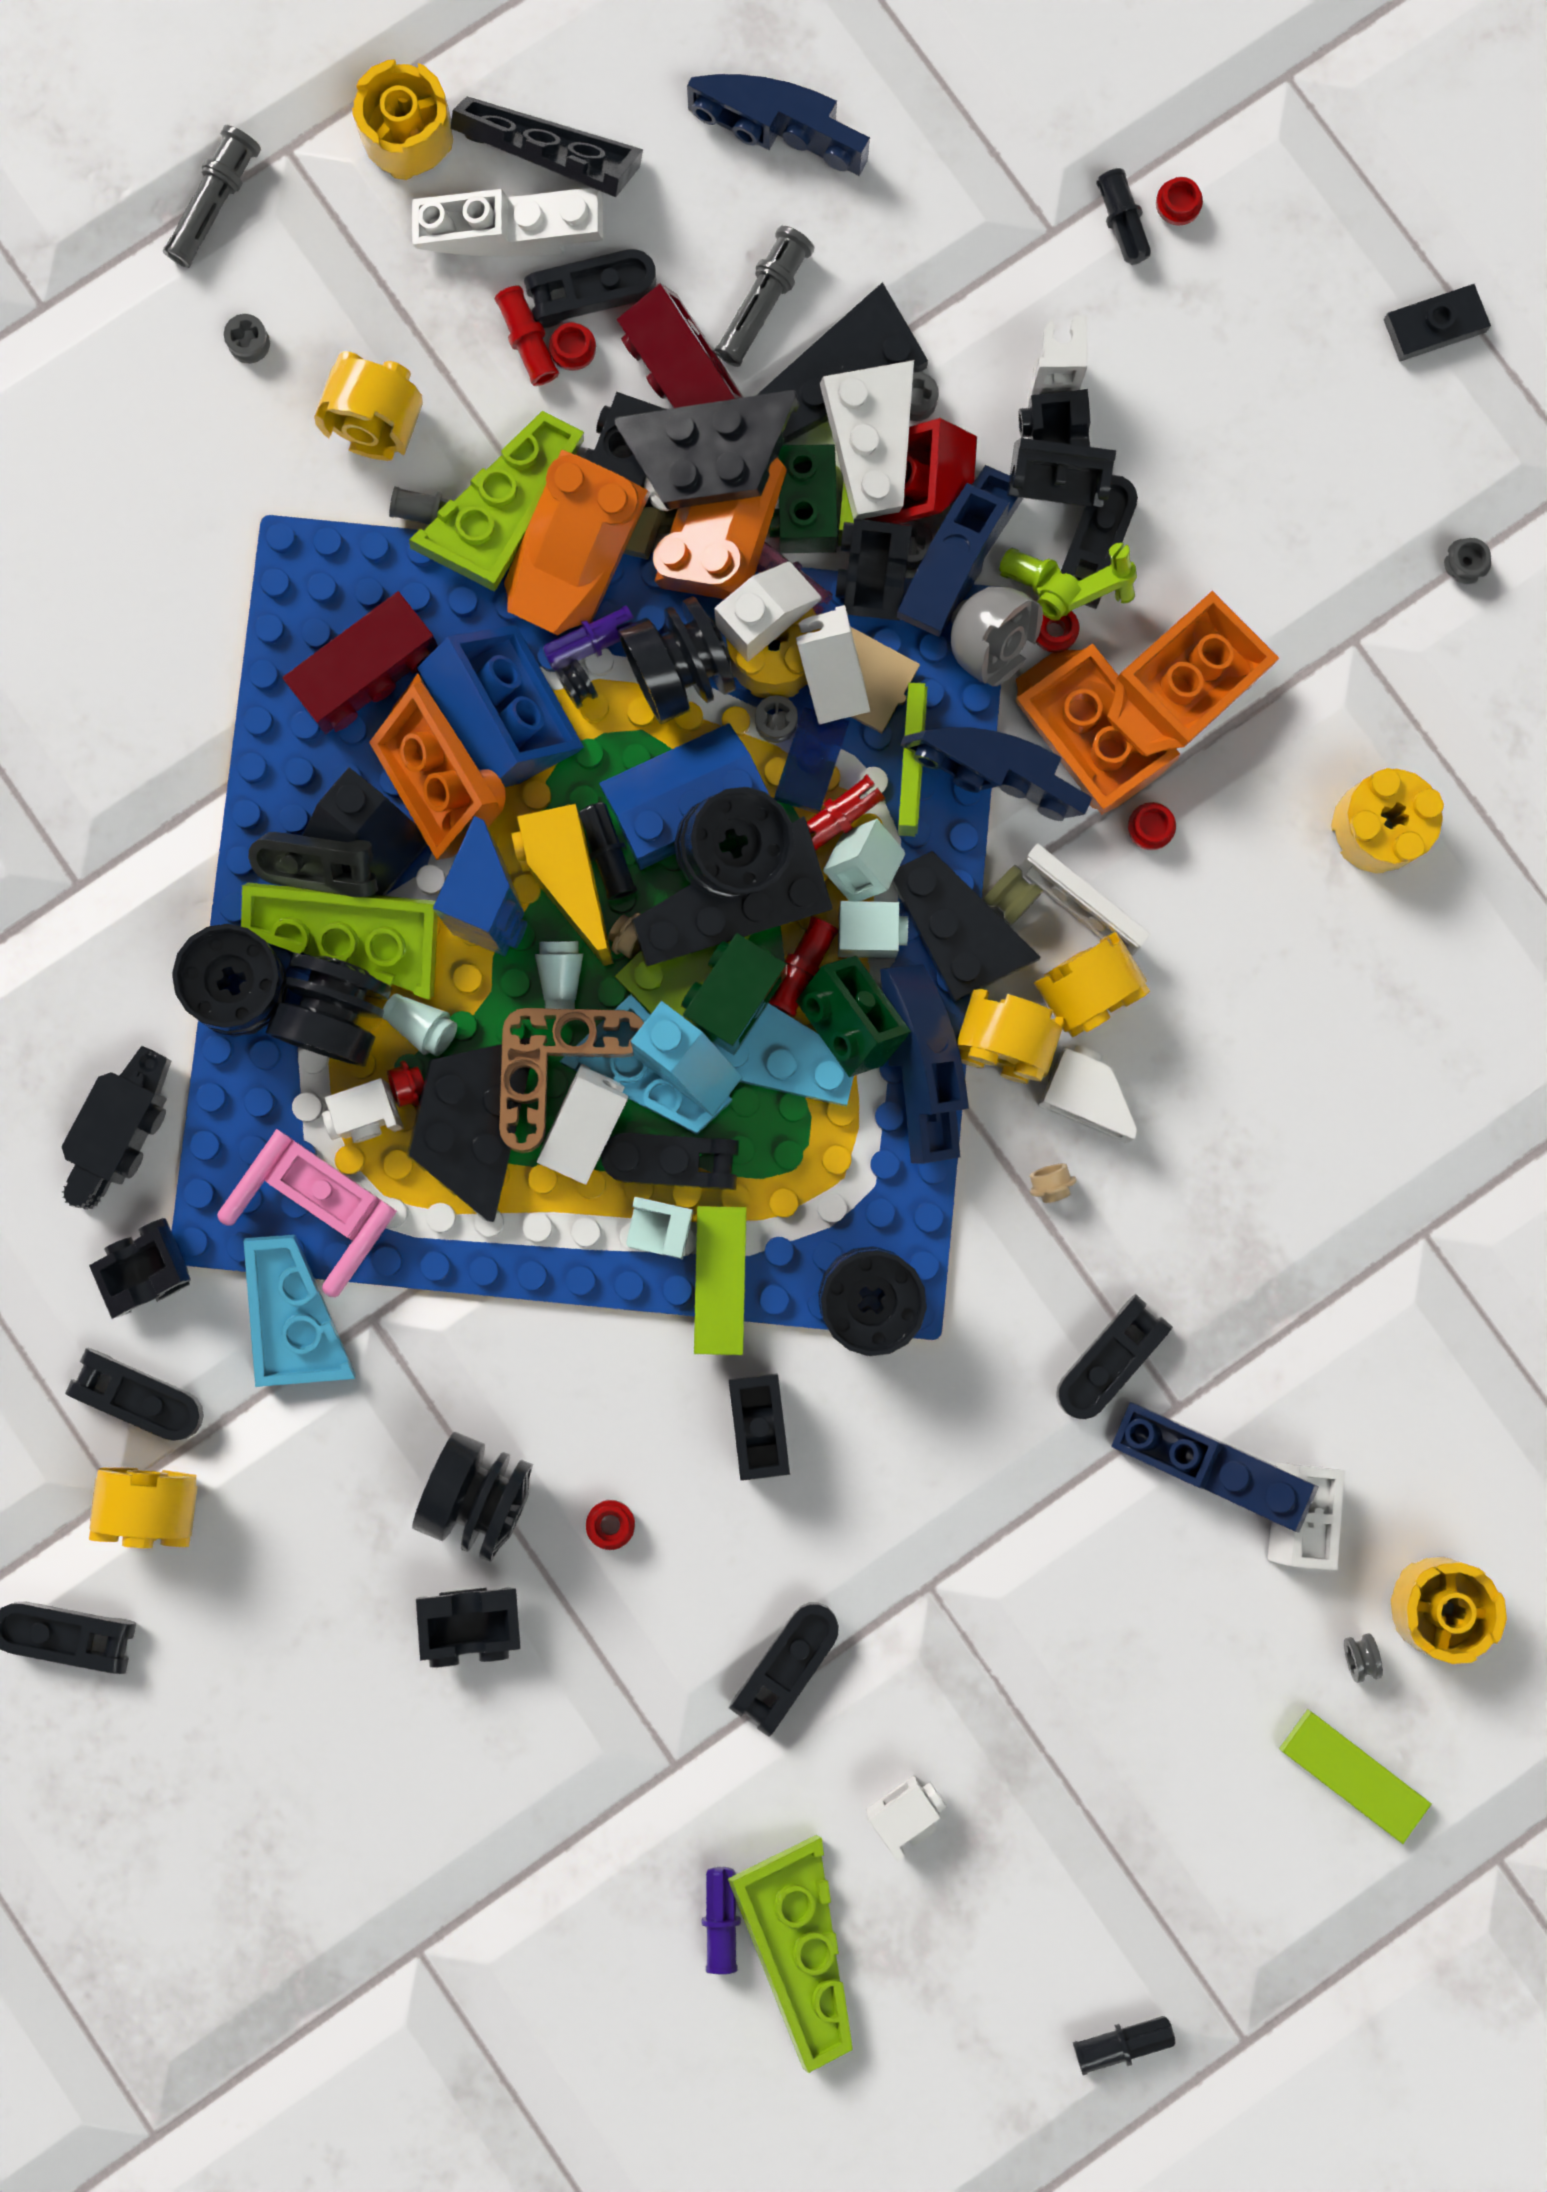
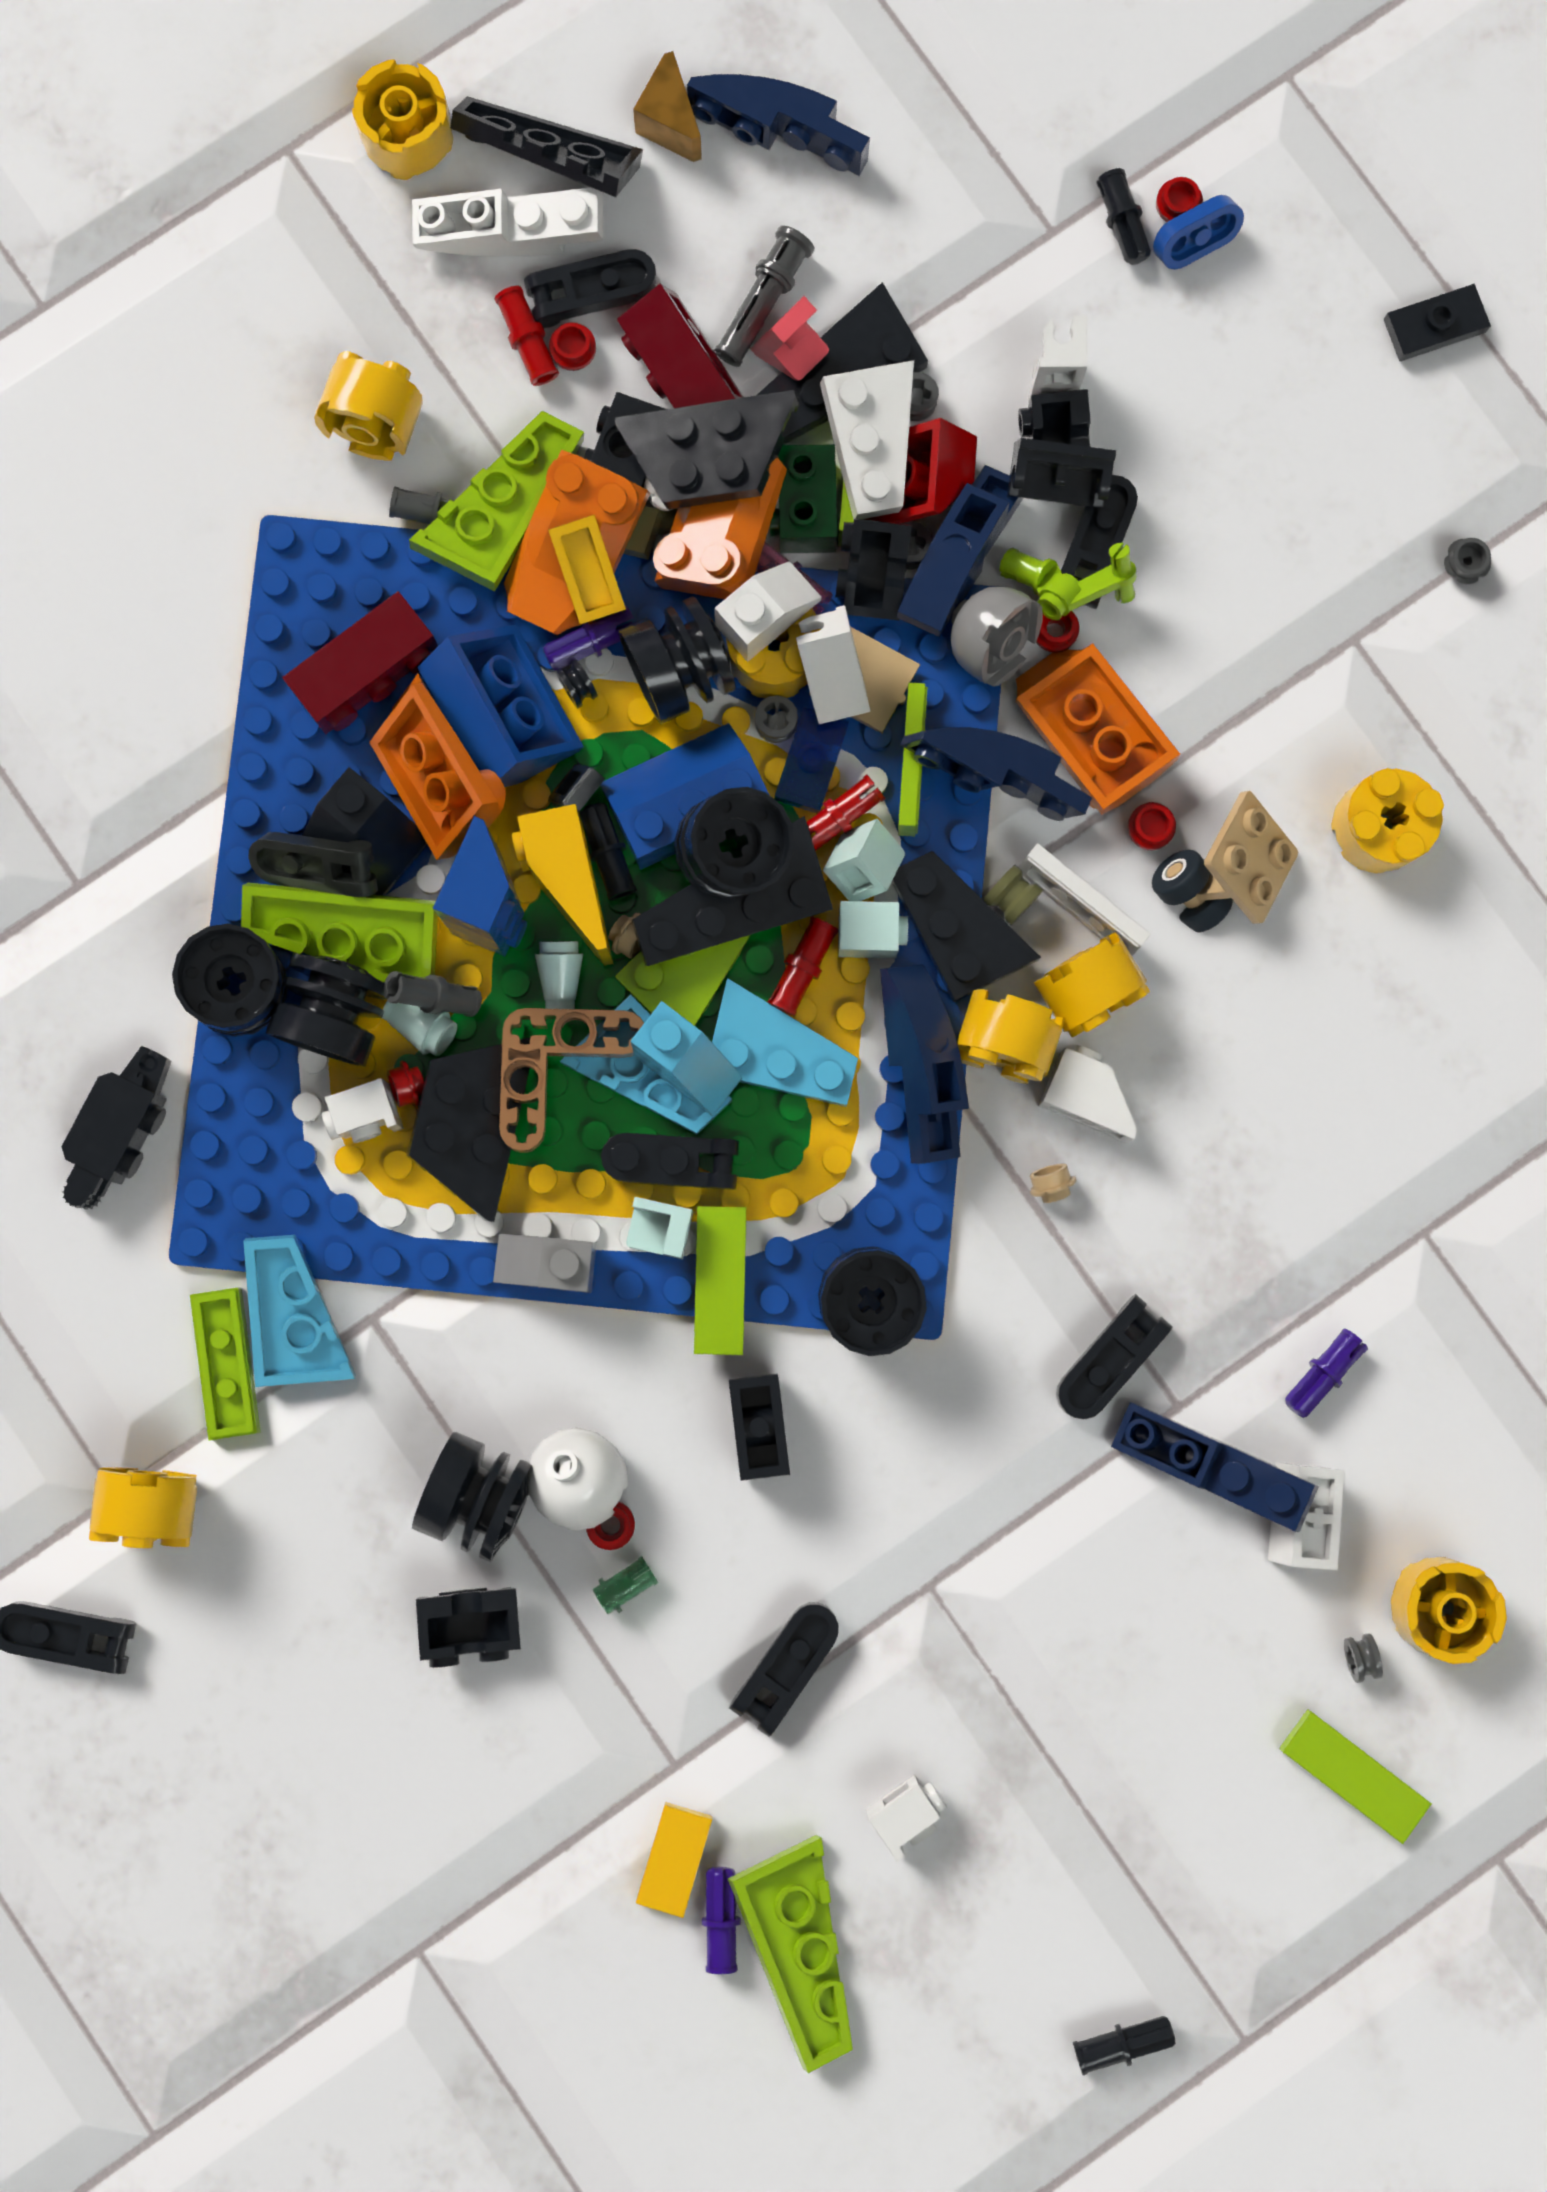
black plate [65,1348,204,1441] -> none
black cylinder [89,1218,191,1319] -> none
dark grey pin [163,125,261,268] -> none
bright pink plate [217,1129,397,1297] -> none
dark grey bush [223,314,270,364] -> none
white hinge [537,1064,628,1185] -> none
dark green brick [681,933,787,1056] -> none
dark green brick [796,956,911,1078] -> none
orange slope [1107,590,1279,756] -> none
none -> lime tile [190,1287,261,1441]
none -> dark grey pin [383,971,482,1017]
none -> light grey slope [493,1234,597,1293]
none -> white cylinder [528,1427,628,1531]
none -> yellow tile [548,515,626,624]
none -> black tile [548,764,605,812]
none -> clear green pin [592,1556,659,1615]
none -> pearl gold slope [633,51,702,162]
none -> yellow tile [636,1802,713,1918]
none -> coral slope [750,296,829,381]
none -> tan plate [1152,791,1298,932]
none -> blue plate [1153,195,1244,270]
none -> dark purple axle [1285,1328,1368,1418]

